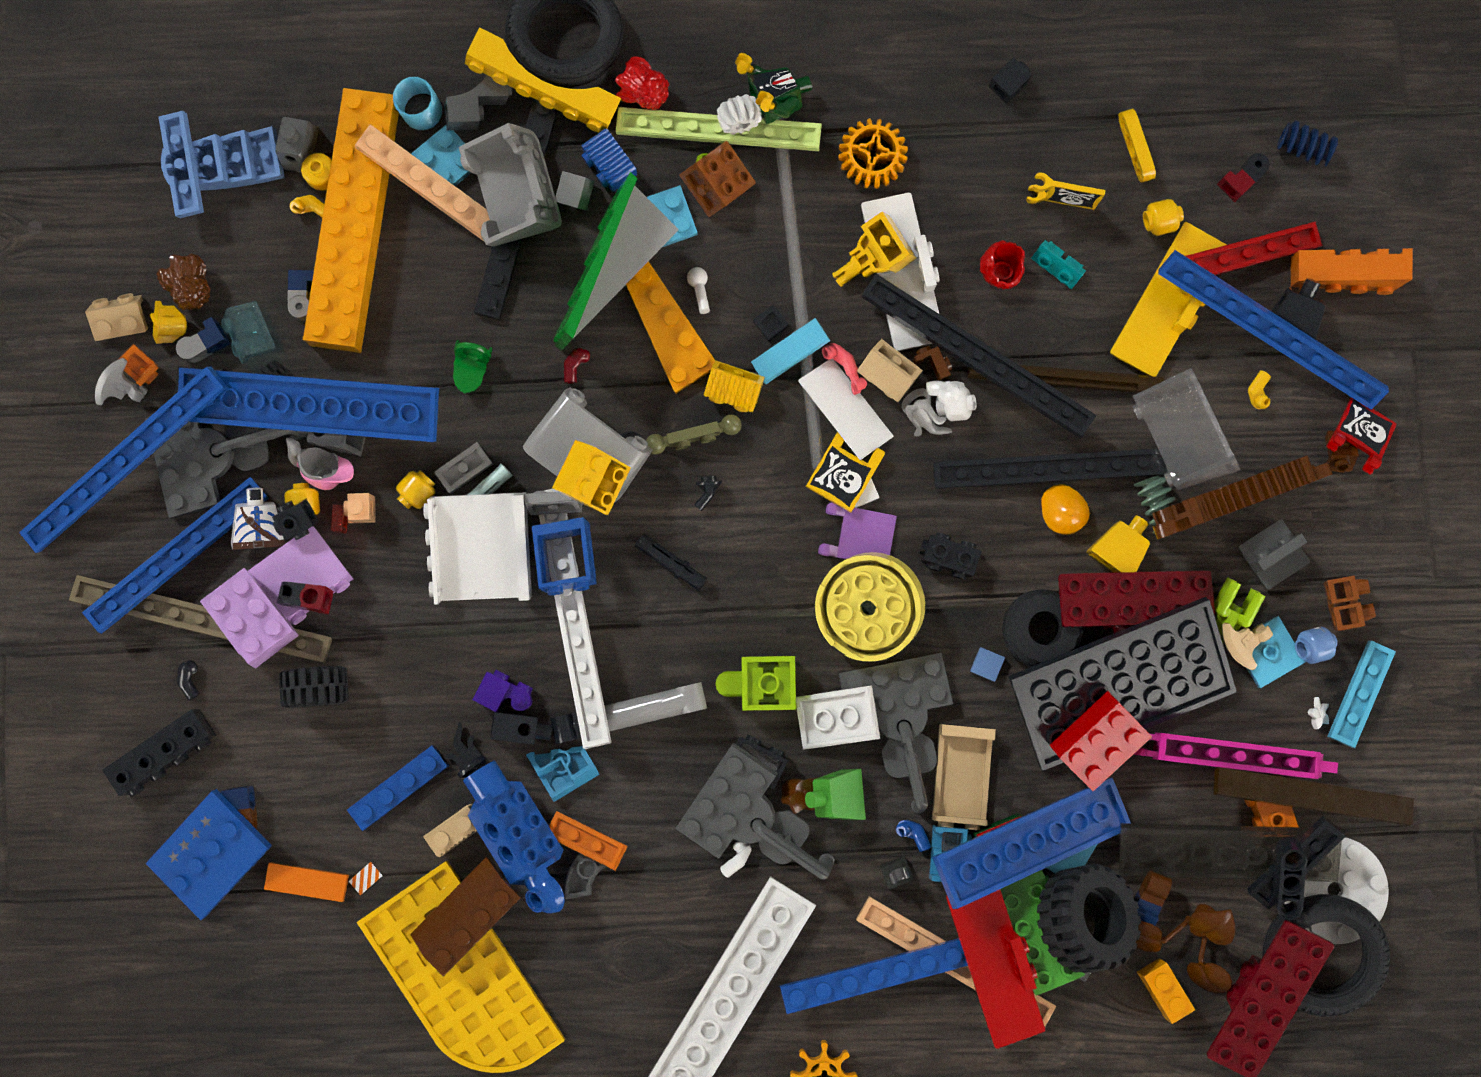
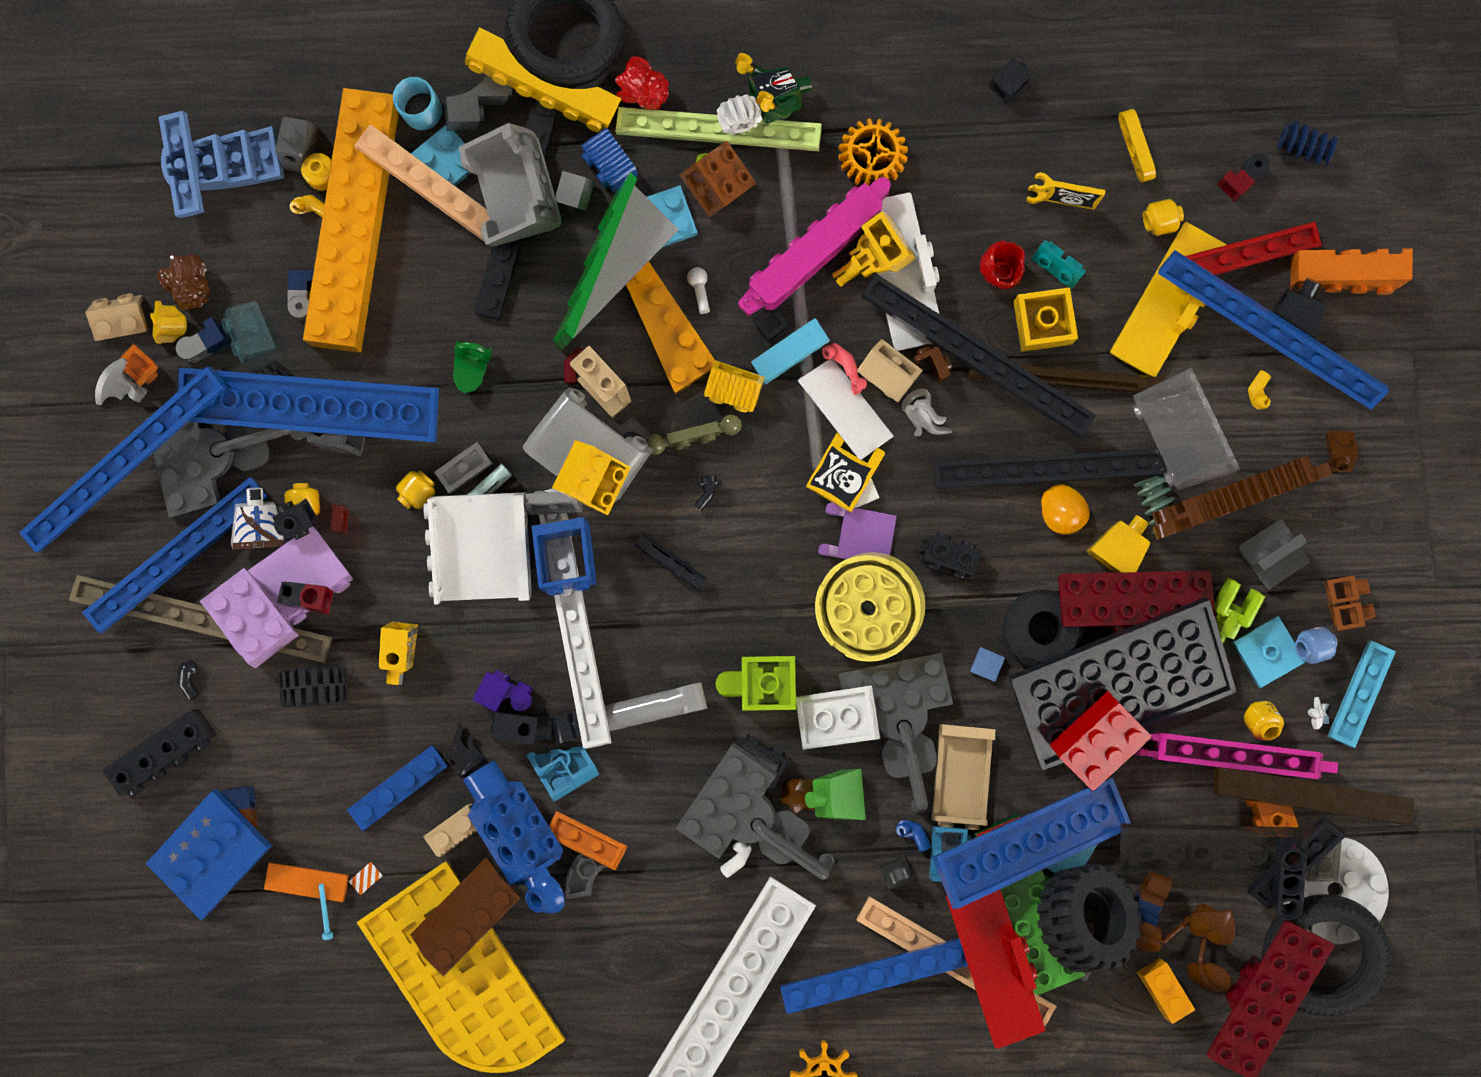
light grey hair [286,437,354,490] -> none
light nougat brick [344,493,375,523] -> none
white head [926,381,976,421] -> none
tan piece [1222,623,1273,670] -> none
flag [1326,397,1397,475] -> none
none -> medium azure piece [318,883,333,940]
none -> yellow torso [379,621,418,685]
none -> tan panel [570,346,632,419]
none -> dark pink hinge [738,177,891,316]
none -> yellow brick [1013,287,1078,352]
none -> yellow head [1243,701,1284,741]

